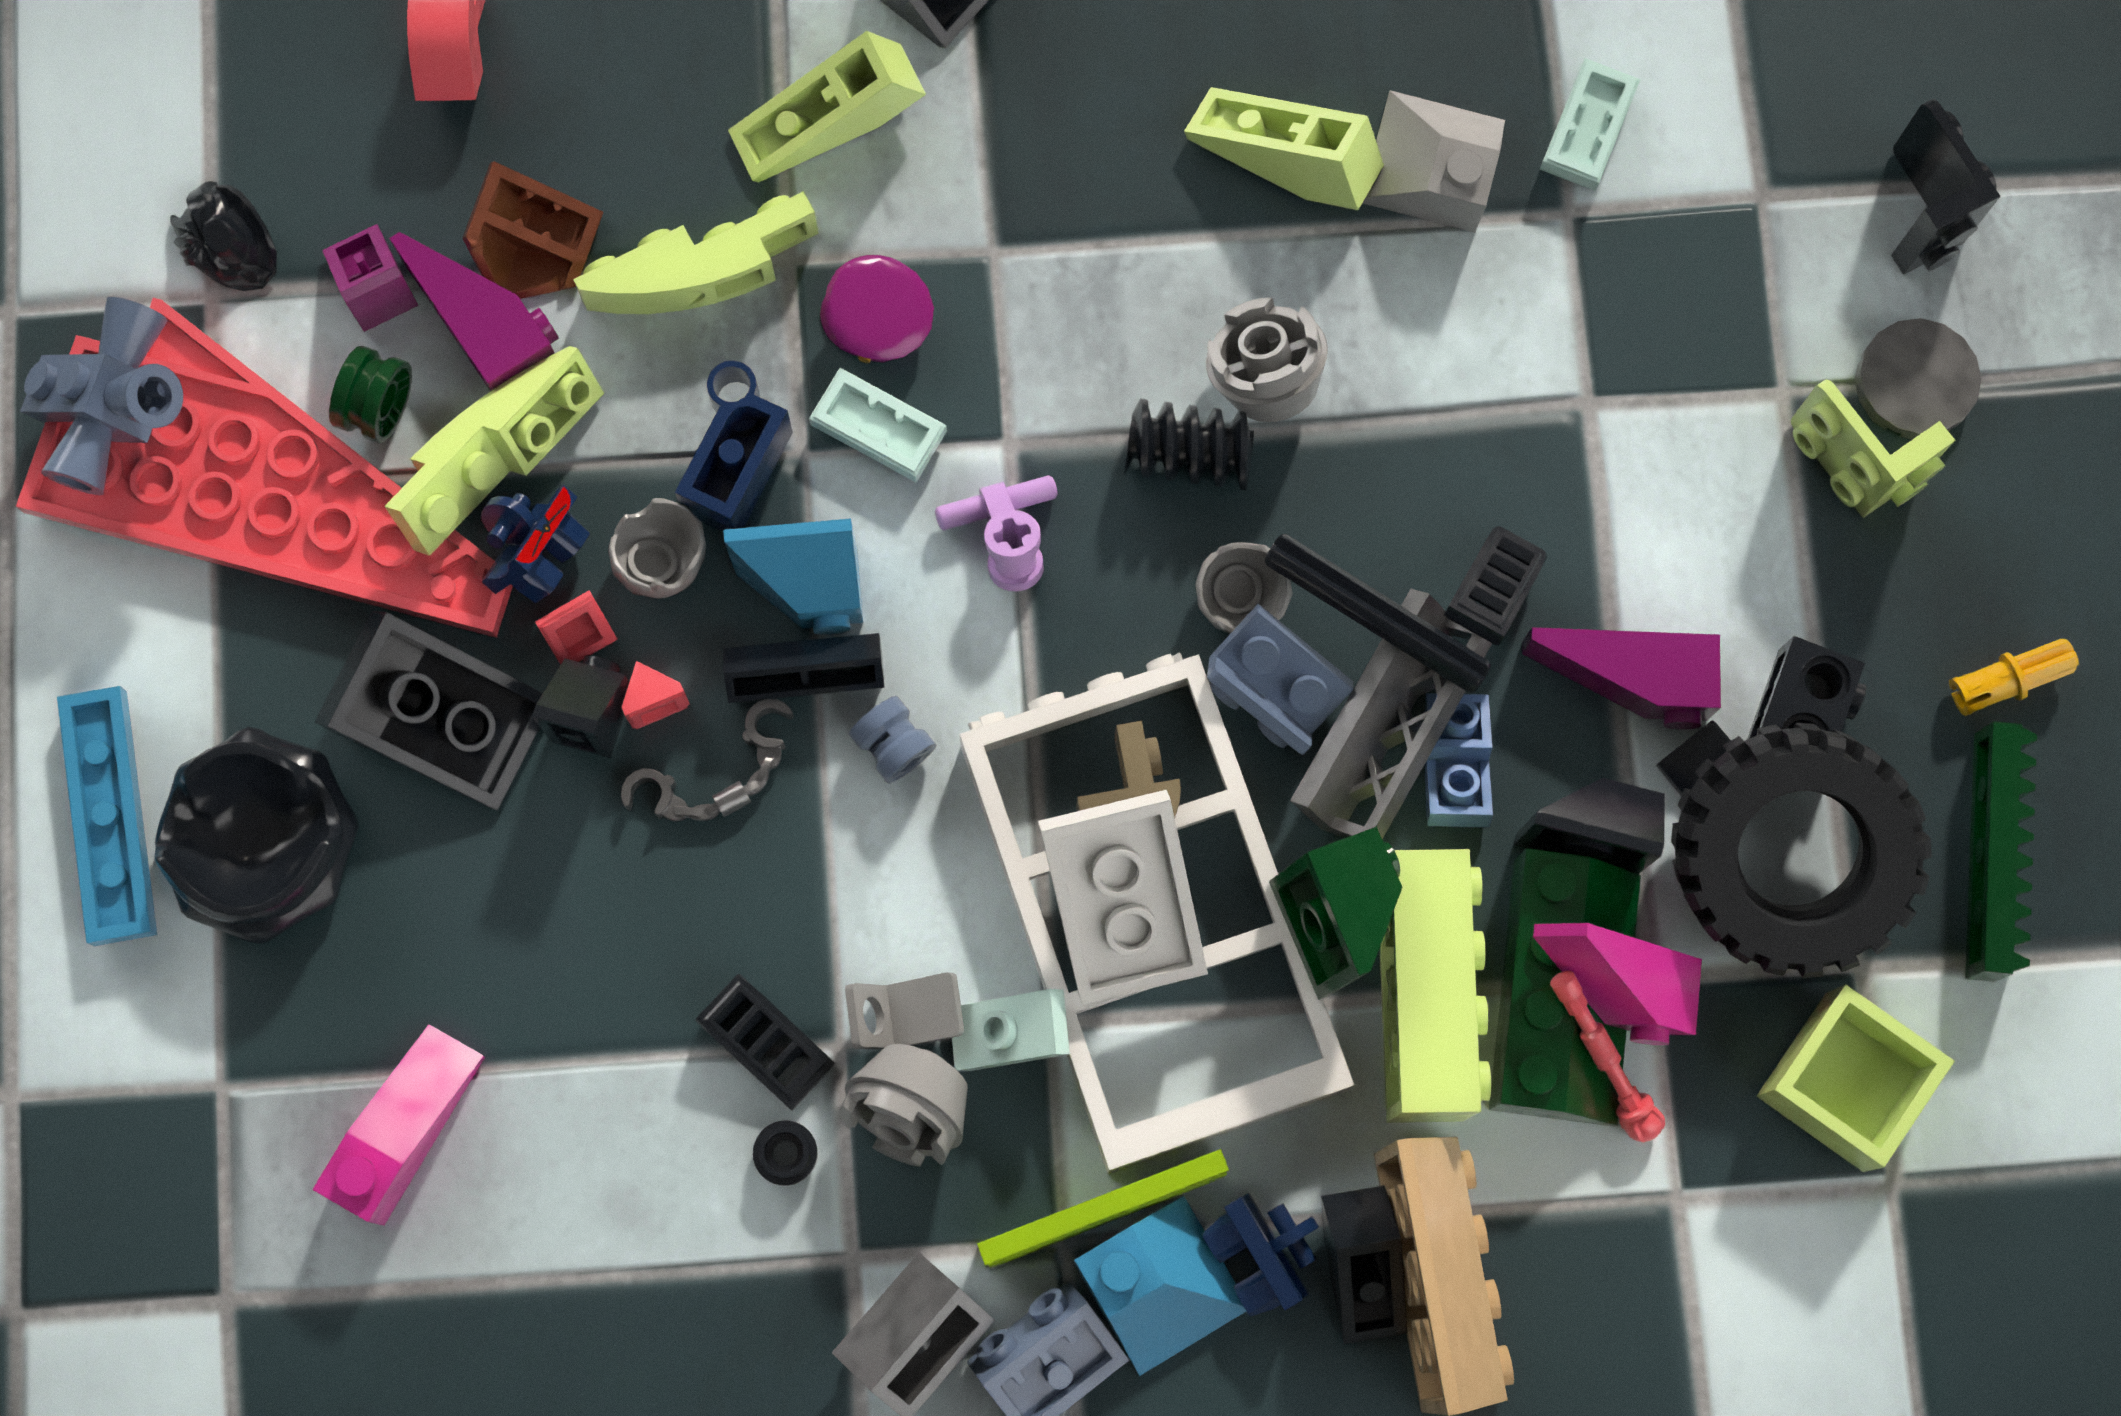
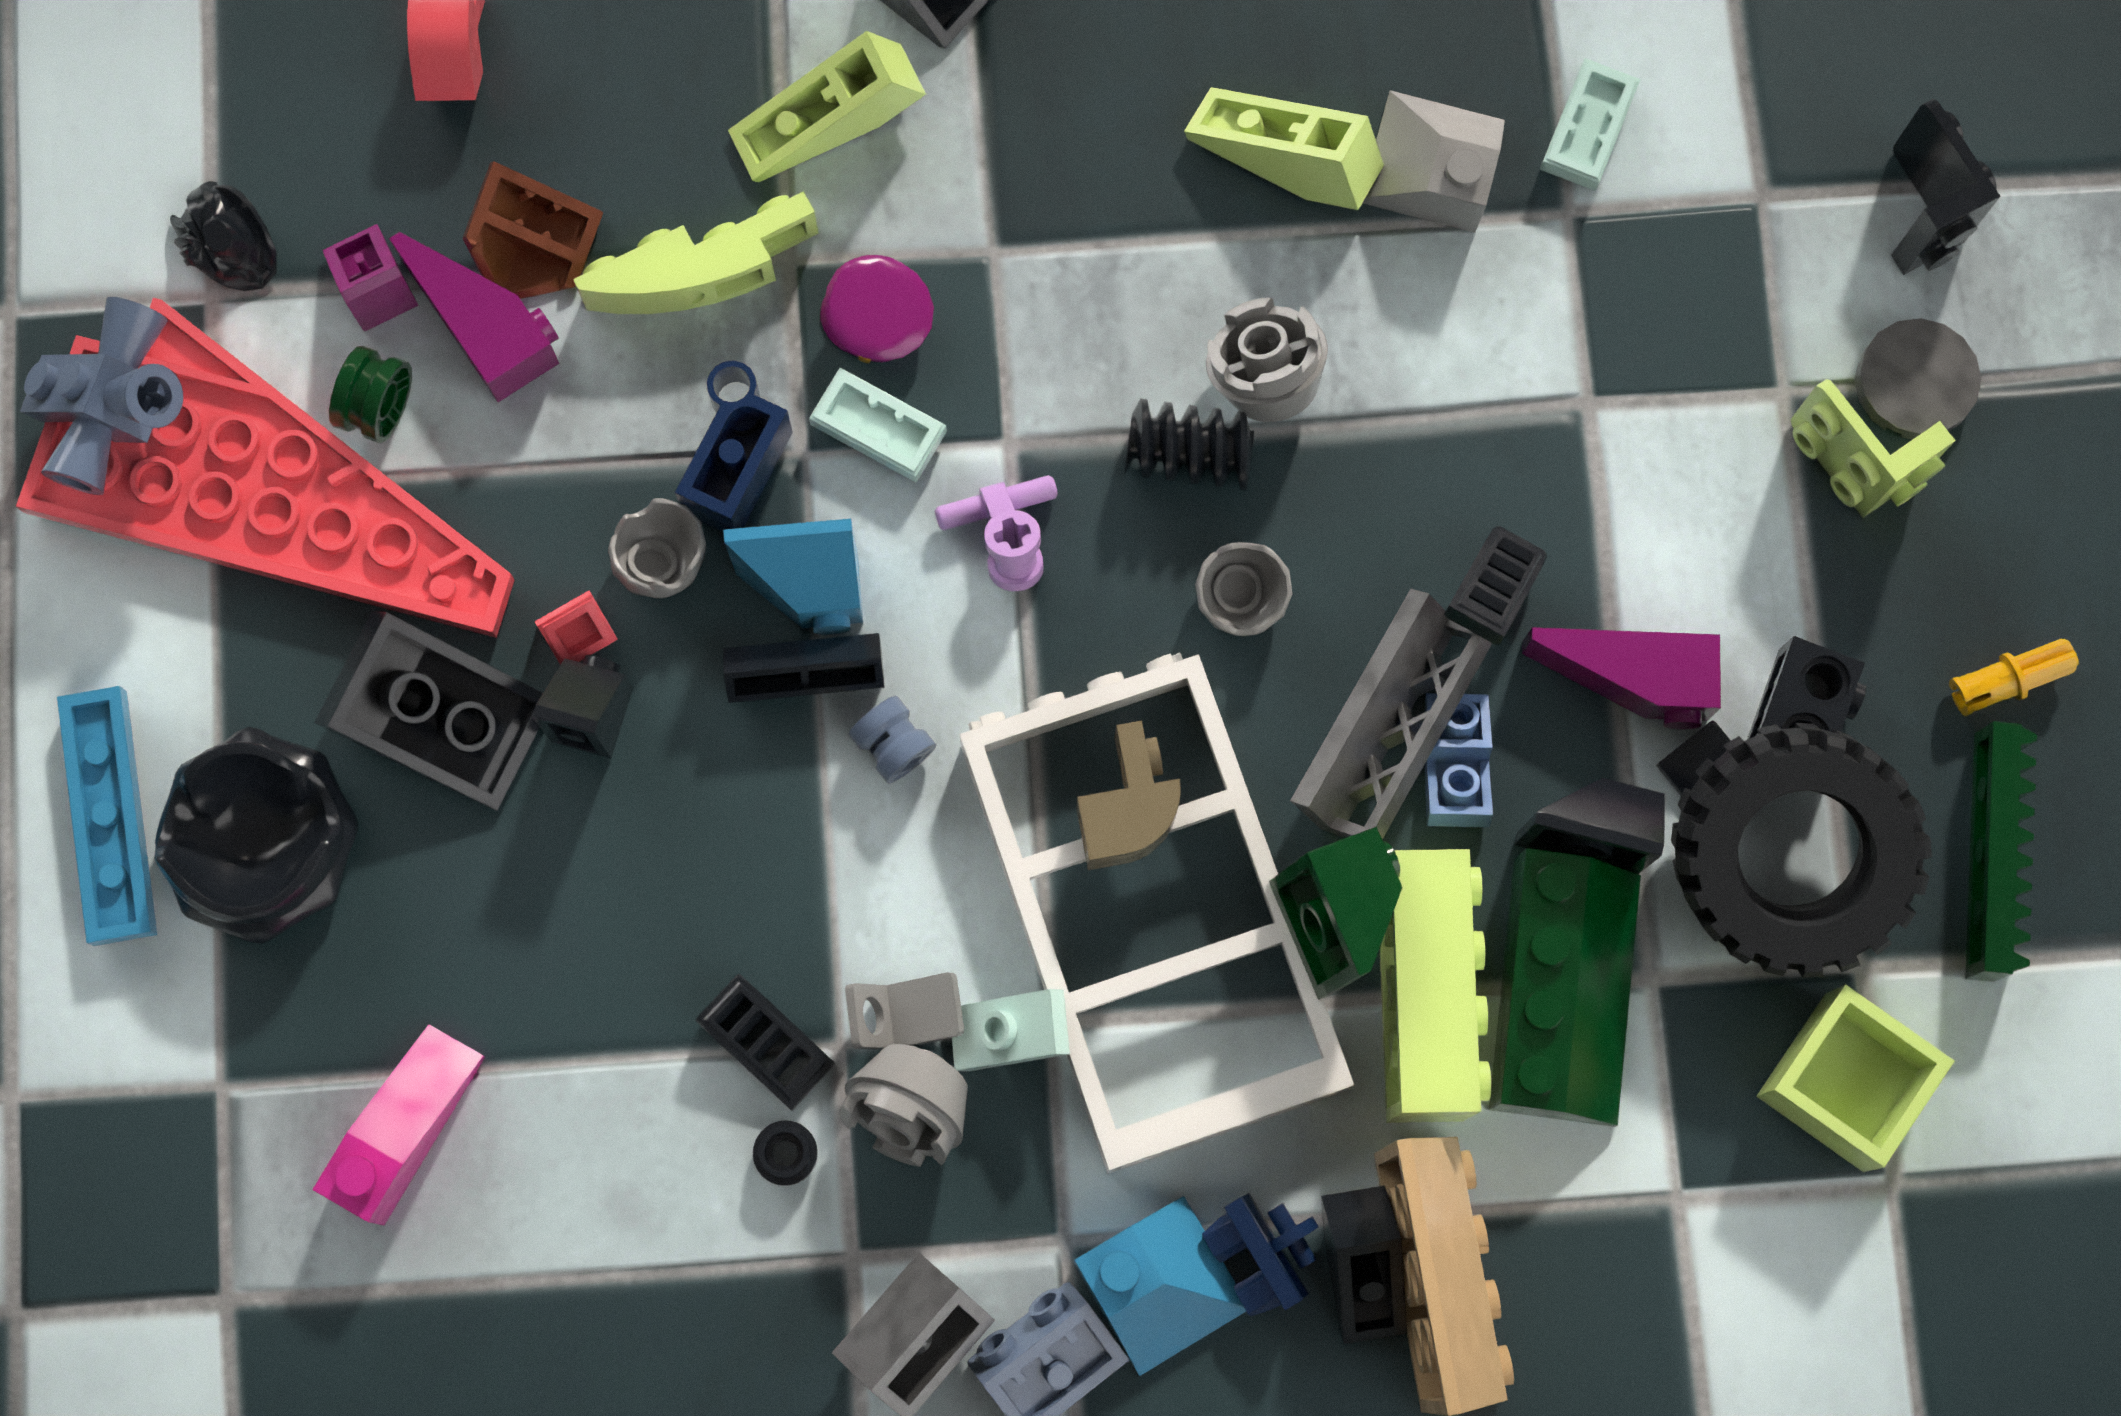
yellowish green slope [384,346,604,556] -> none
dark blue hips [481,485,590,603] -> none
coral slope [621,661,690,730] -> none
flat silver piece [621,699,794,822] -> none
lime tile [977,1149,1229,1269] -> none
white plate [1038,790,1208,1005] -> none
sand blue bracket [1207,604,1353,755] -> none
black axle [1264,534,1491,693] -> none
dark pink slope [1533,923,1702,1045] -> none
coral piece [1550,971,1665,1143] -> none

